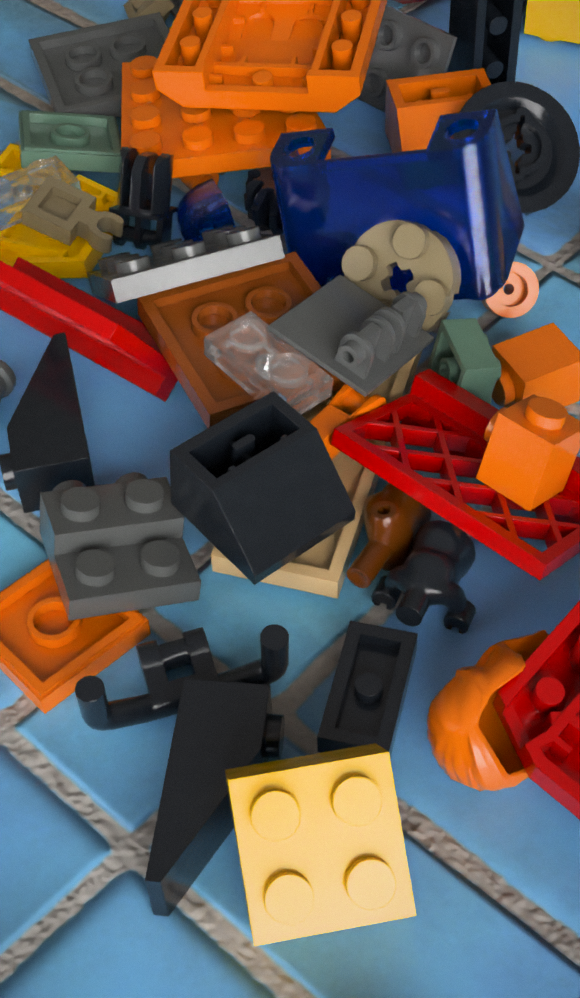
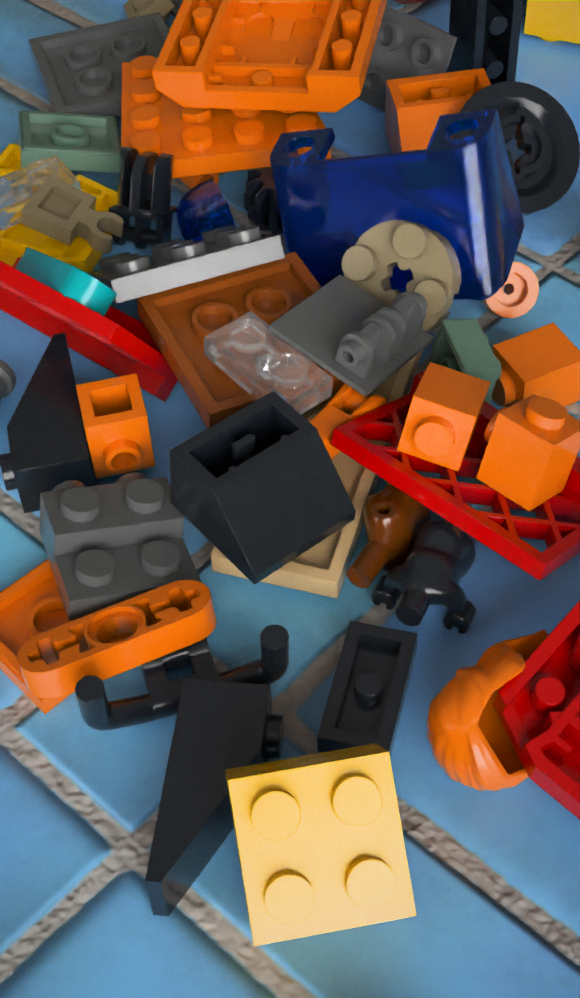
none -> teal beam [15,247,117,316]
none -> orange beam [17,580,217,699]
none -> orange brick [76,373,155,479]
none -> orange brick [397,362,491,472]

